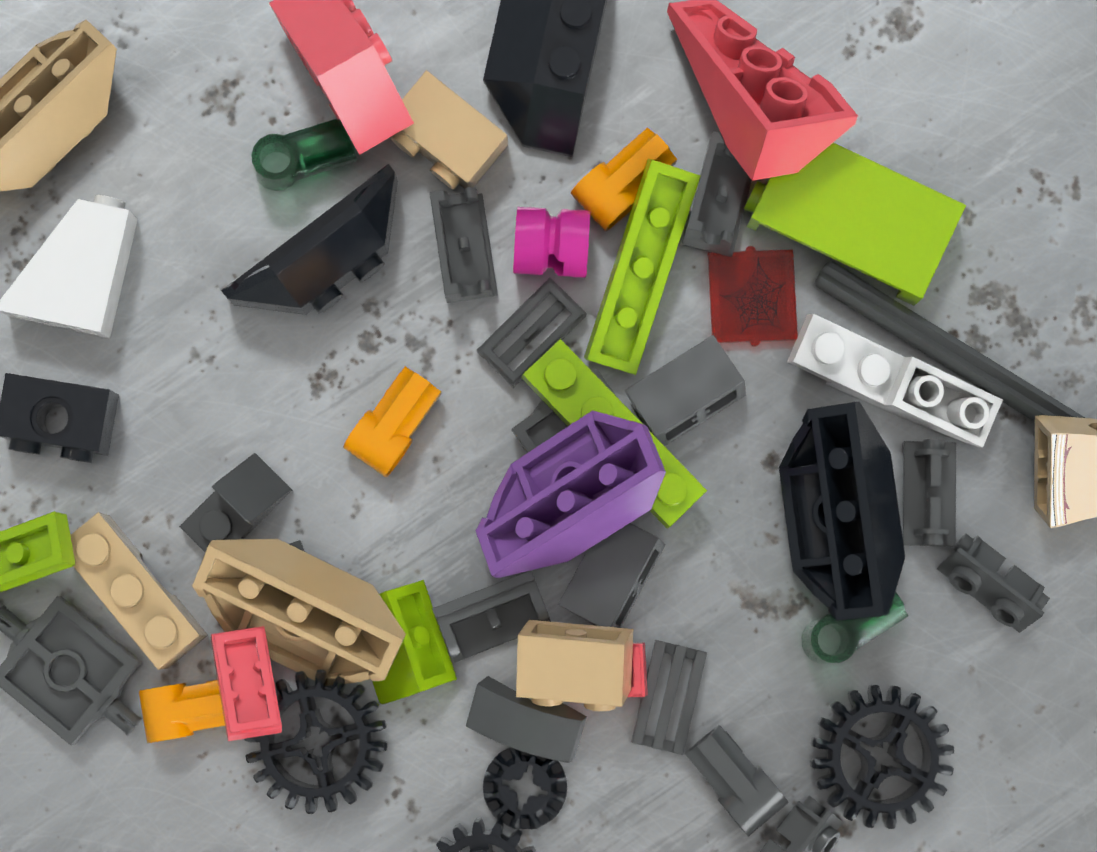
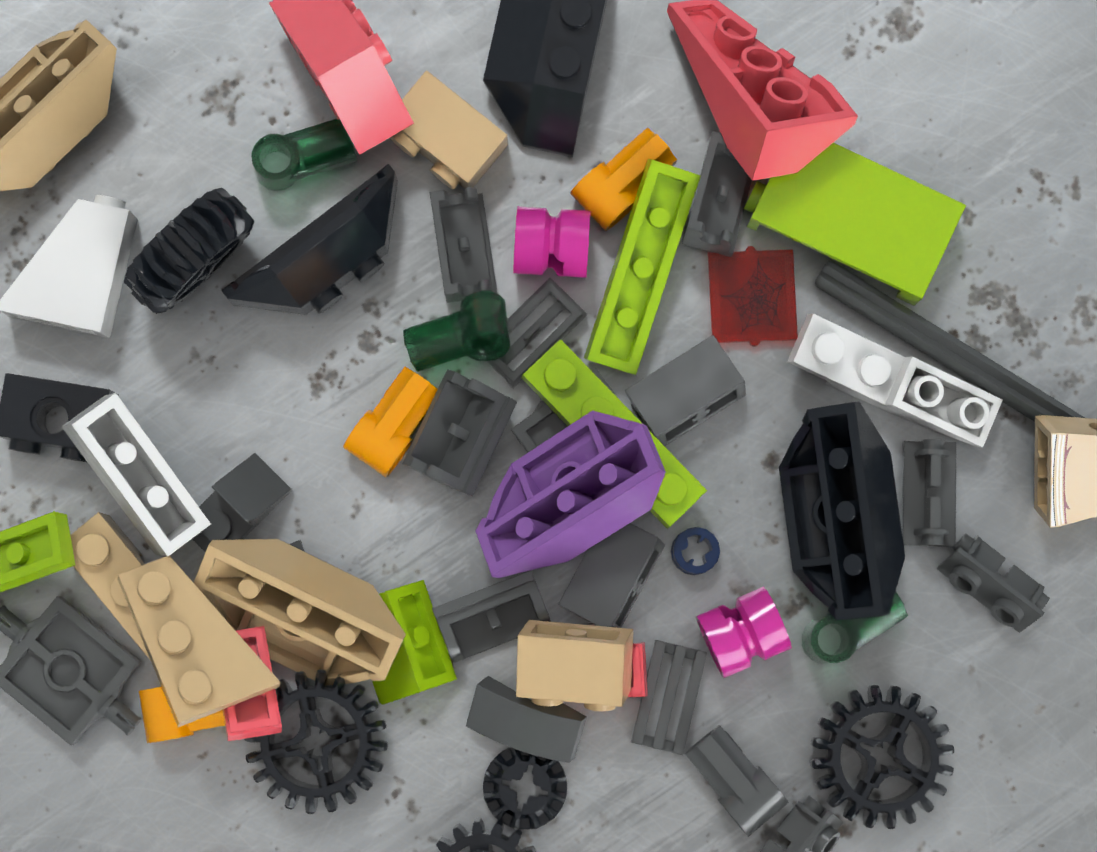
none -> white brick [61,393,211,557]
none -> tan wing [118,555,281,727]
none -> black gear [124,188,254,314]
none -> dark grey hinge [402,369,517,497]
none -> clear green piece [403,291,511,372]
none -> dark blue bush [670,527,720,575]
none -> dark pink wheel [696,586,792,678]

